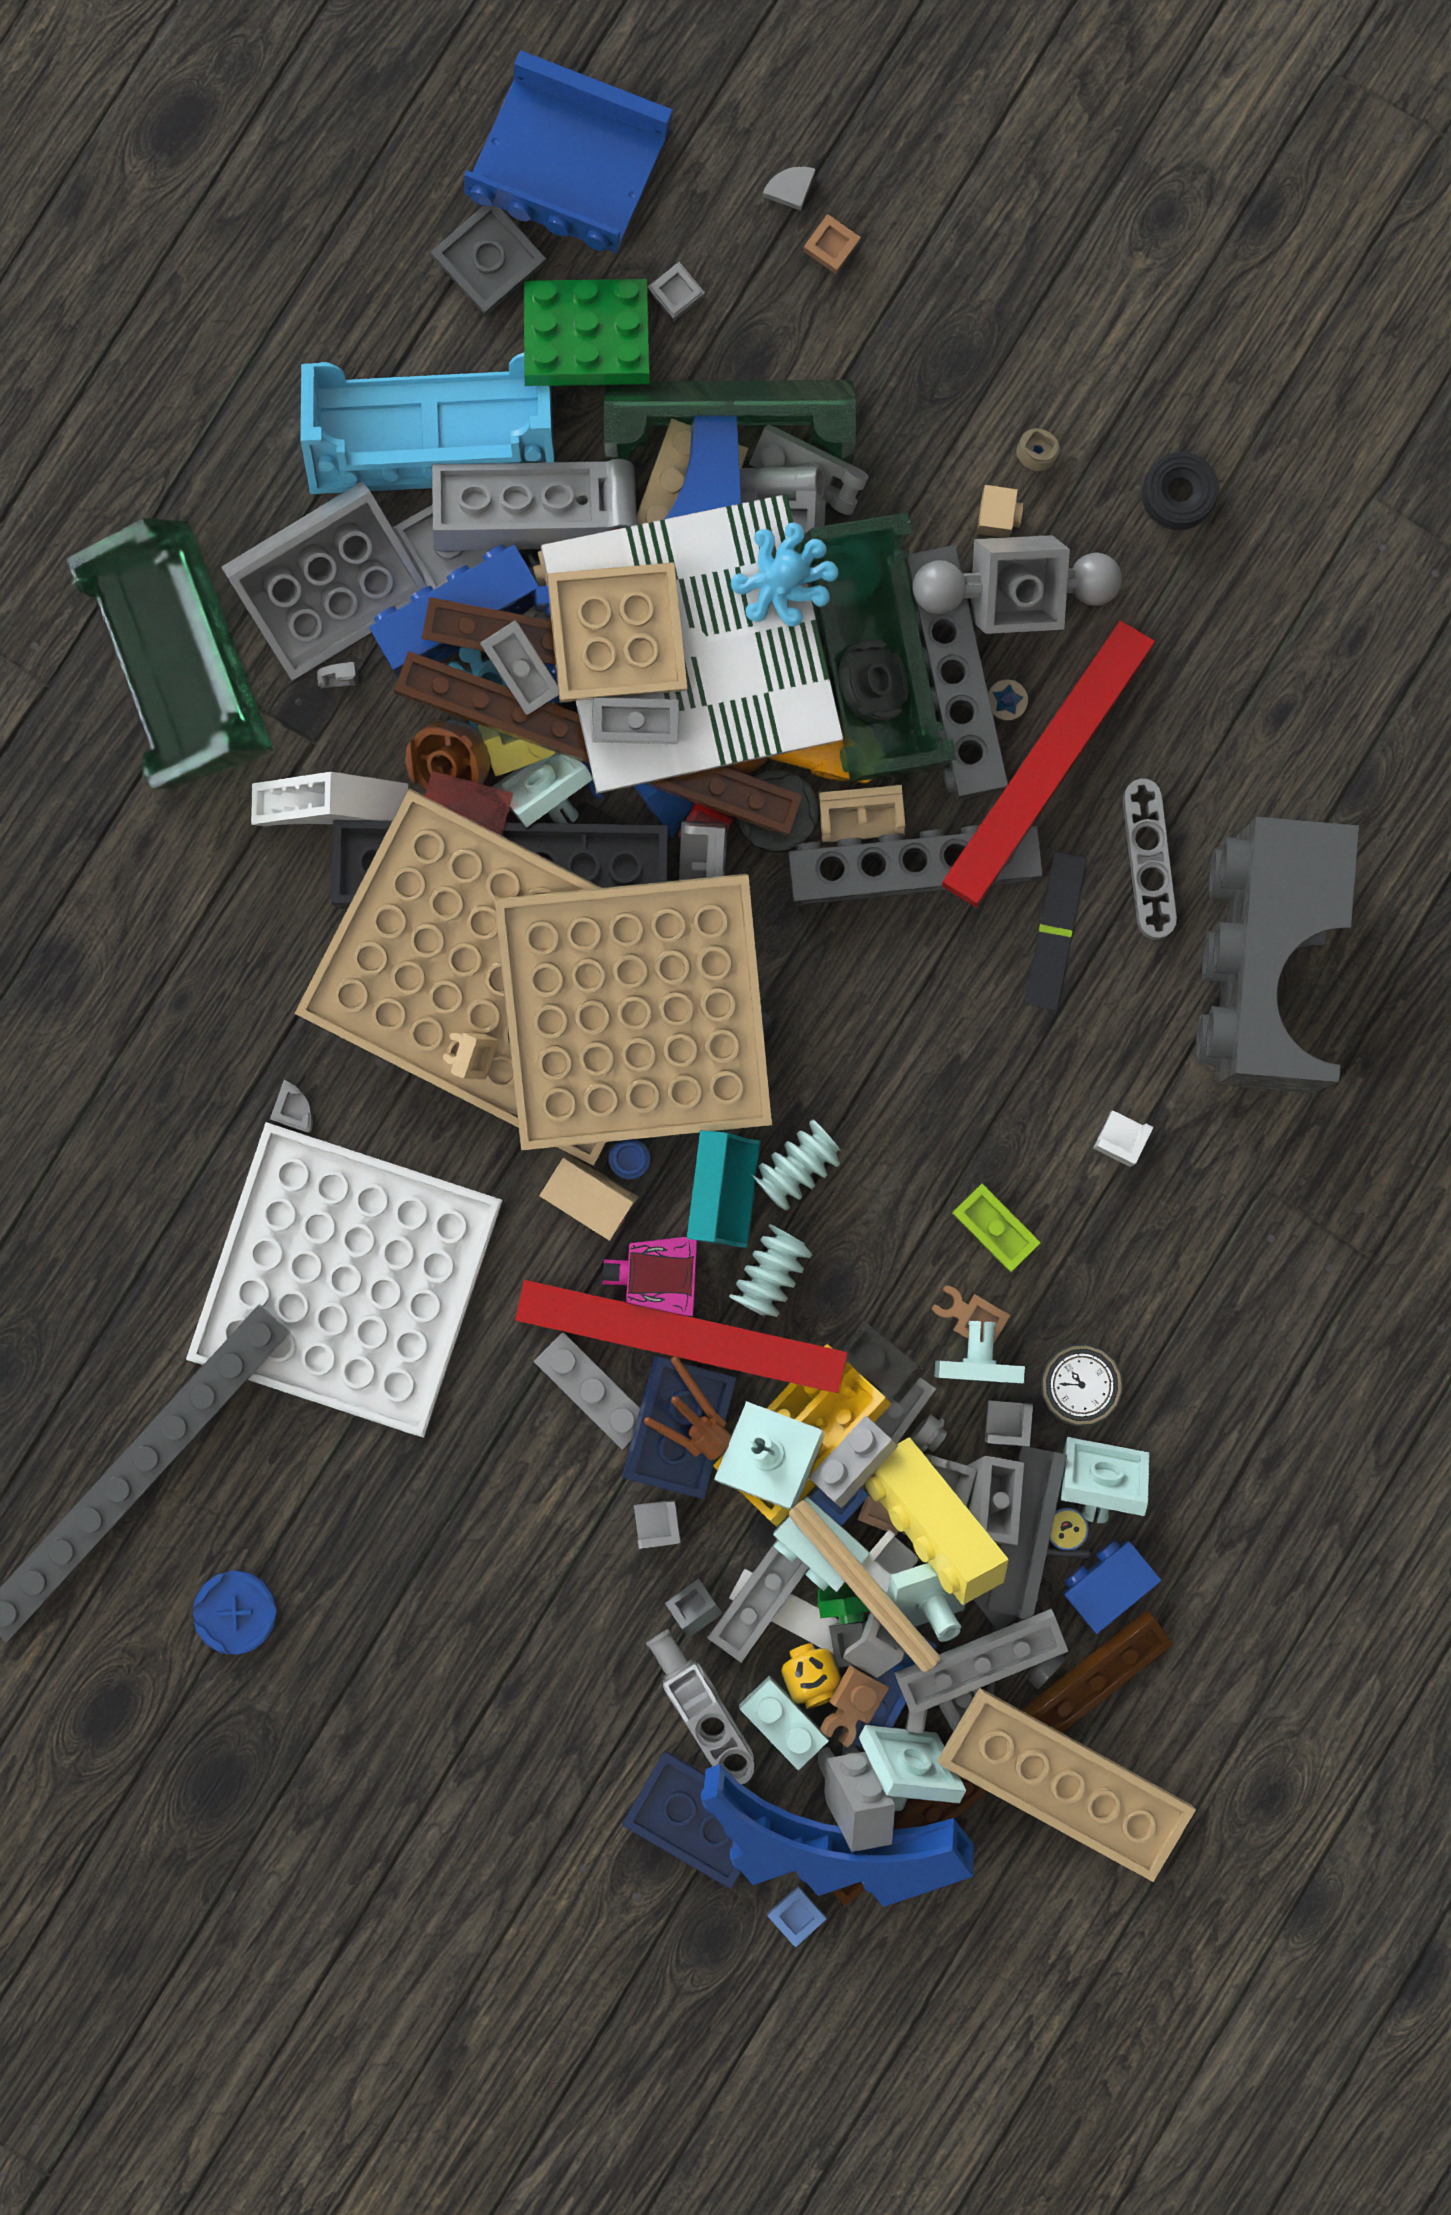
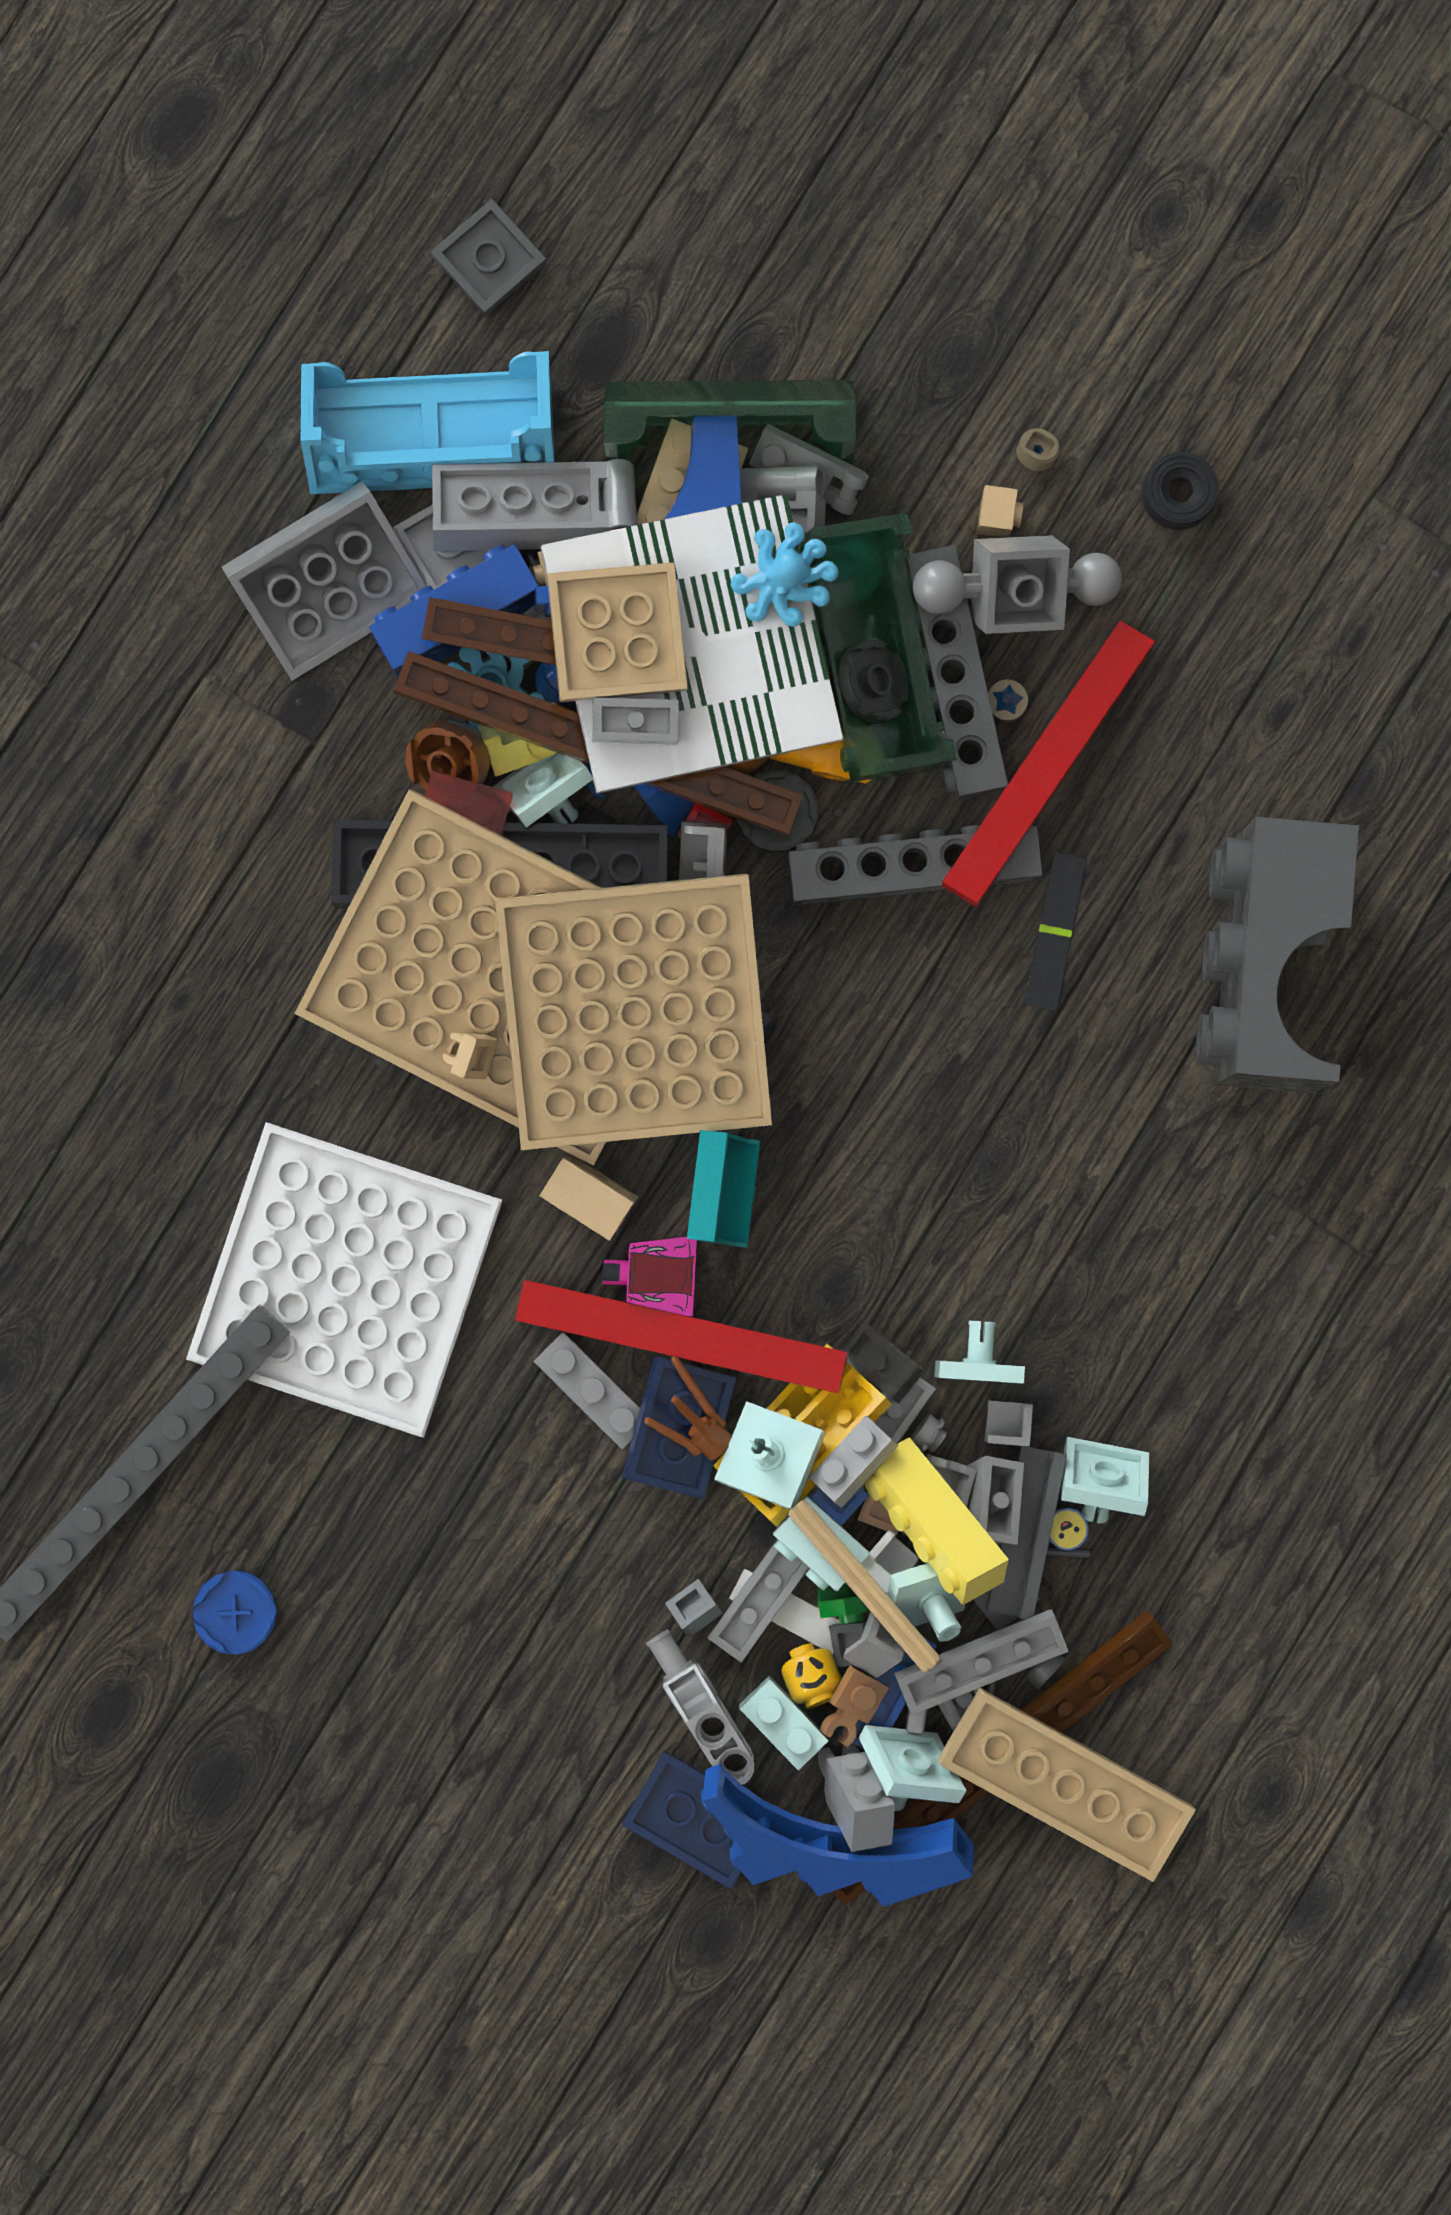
clear green windscreen [67,518,273,789] -> none
white arch [251,772,408,826] -> none
light grey tile [270,1080,313,1133] -> none
light grey tile [317,662,359,688] -> none
blue panel [464,50,673,254] -> none
light grey plate [480,620,559,715] -> none
green plate [524,279,649,386] -> none
blue plate [609,1139,650,1180] -> none
light grey panel [634,1499,681,1549] -> none
light grey tile [647,262,705,322] -> none
light aqua piece [729,1224,812,1317] -> none
light aqua piece [751,1120,841,1211] -> none
light grey tile [763,167,815,211] -> none
medium blue plate [767,1885,827,1948] -> none
medium nougat plate [803,214,861,275] -> none
tan hinge [818,785,905,843] -> none
medium nougat plate [931,1286,1011,1343] -> none
lime plate [952,1184,1040,1272] -> none
tile [1040,1344,1123,1426] -> none
blue brick [1061,1539,1161,1634] -> none
white panel [1093,1110,1153,1167] -> none
light grey beam [1123,778,1177,940] -> none

